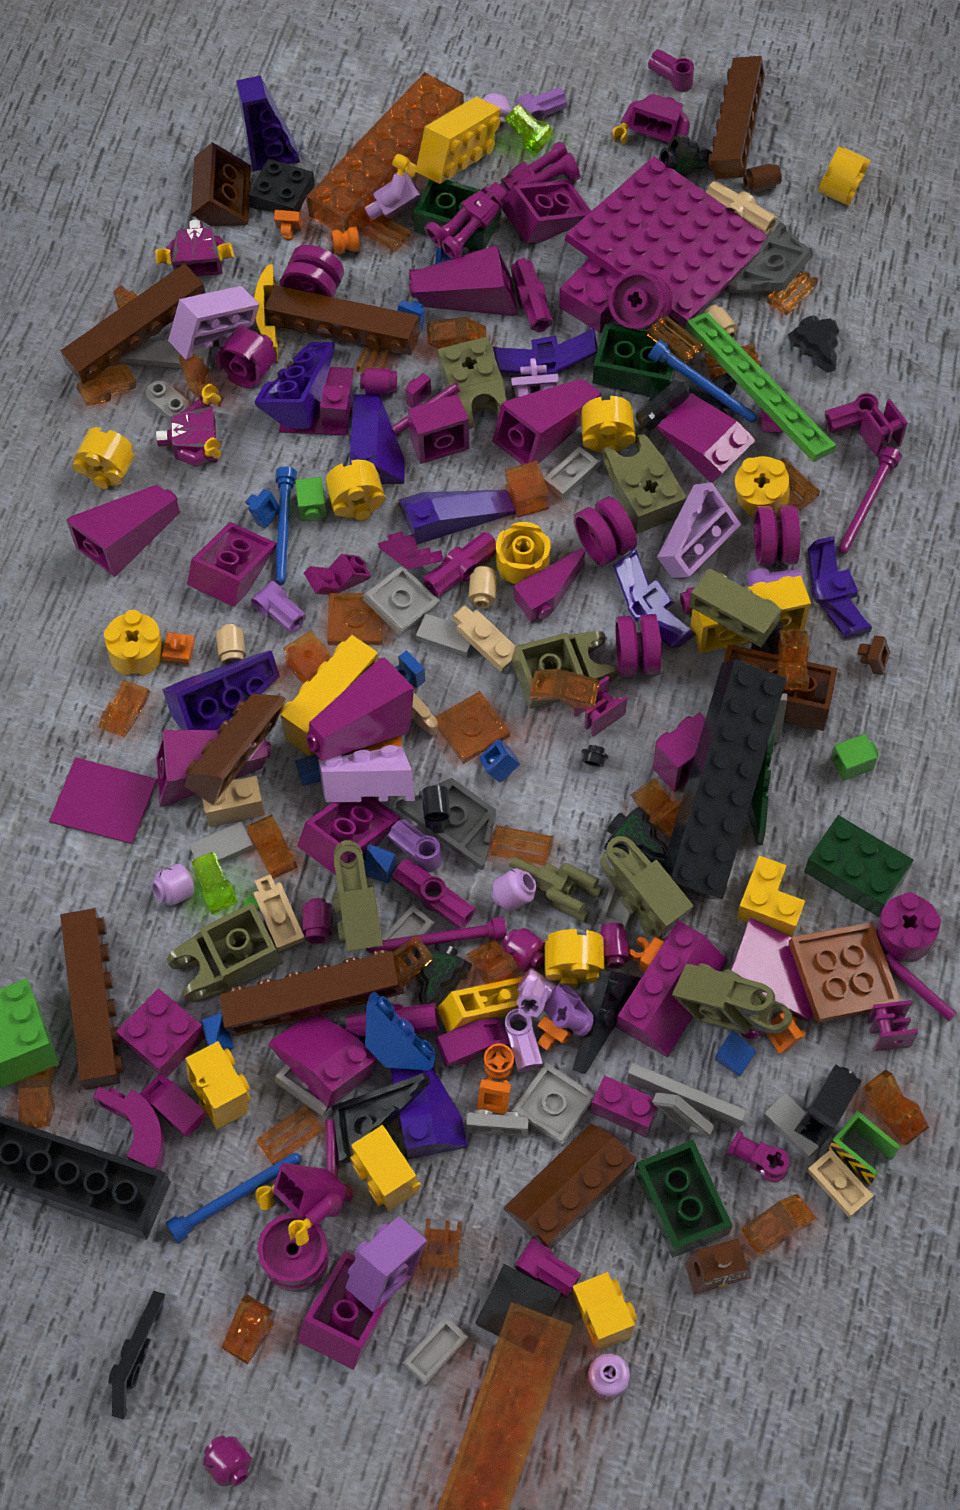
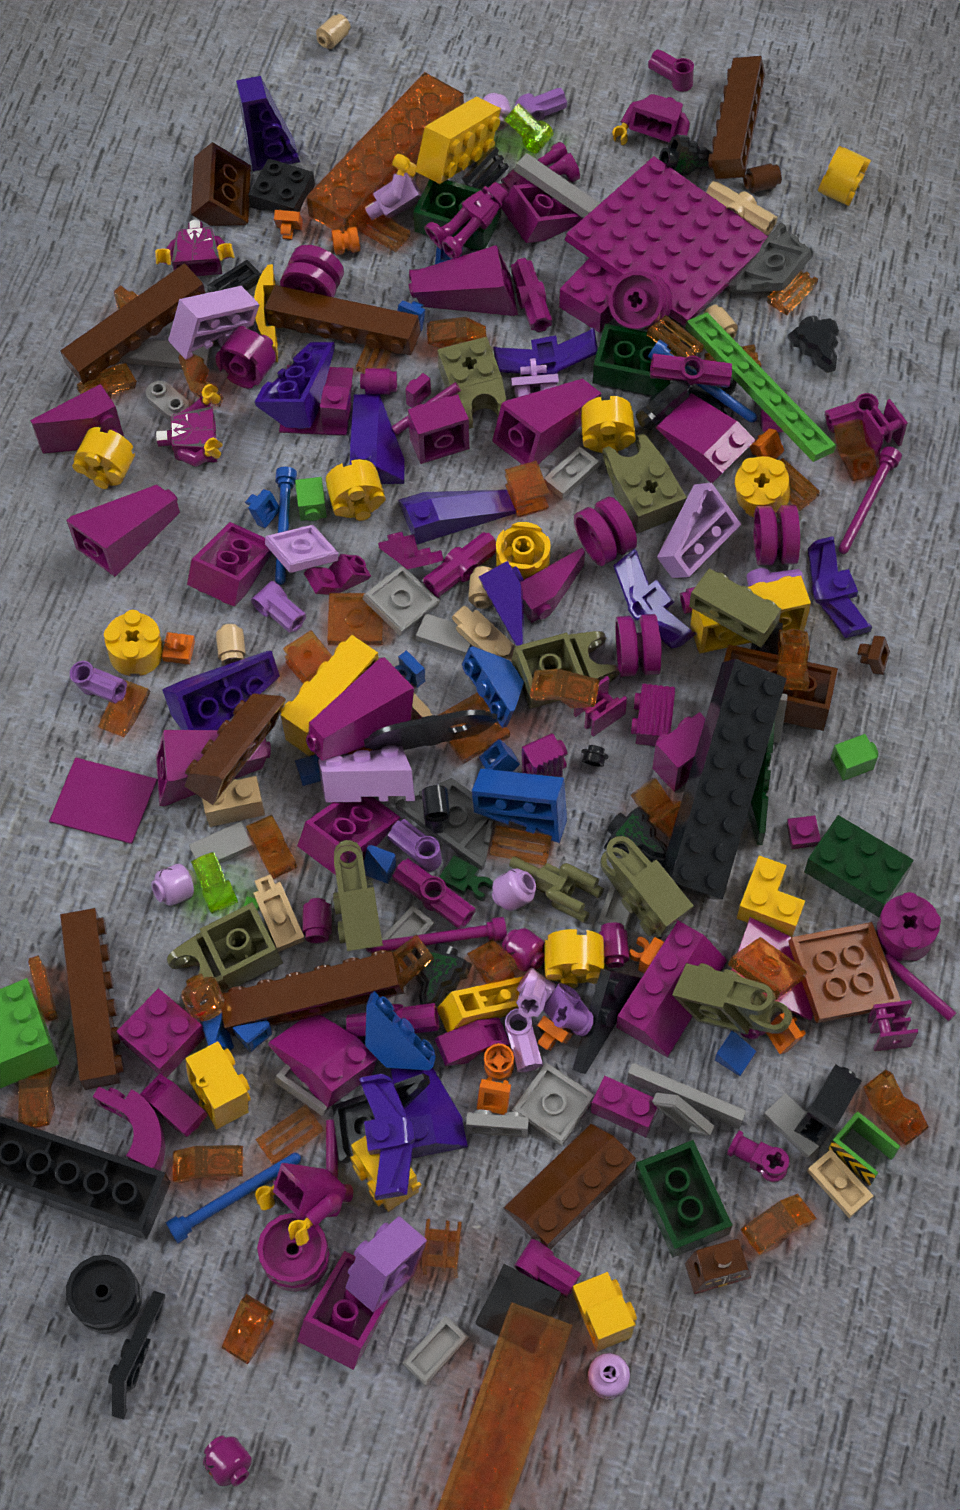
none -> clear orange tile [28,955,58,1021]
none -> magenta slope [30,384,124,454]
none -> black wheel [66,1255,142,1334]
none -> medium lavender piece [70,661,127,704]
none -> clear orange slope [173,1145,243,1183]
none -> clear orange head [181,974,225,1021]
none -> black tile [207,260,261,293]
none -> blue slope [233,1020,272,1052]
none -> lavender tile [265,525,339,573]
none -> tan brick [316,14,351,49]
none -> dark purple plate [359,1074,415,1200]
none -> black piece [364,710,498,750]
none -> dark green plate [439,855,493,901]
none -> black tile [462,147,509,190]
none -> blue slope [462,646,524,728]
none -> blue wedge [472,768,567,843]
none -> dark purple slope [479,561,525,646]
none -> light grey tile [514,153,600,218]
none -> magenta brick [521,733,568,777]
none -> magenta brick [631,683,675,746]
none -> magenta piece [650,353,732,387]
none -> clear orange tile [728,937,807,1000]
none -> orange tile [749,428,784,459]
none -> magenta plate [786,815,821,849]
none -> clear orange slope [834,419,877,481]

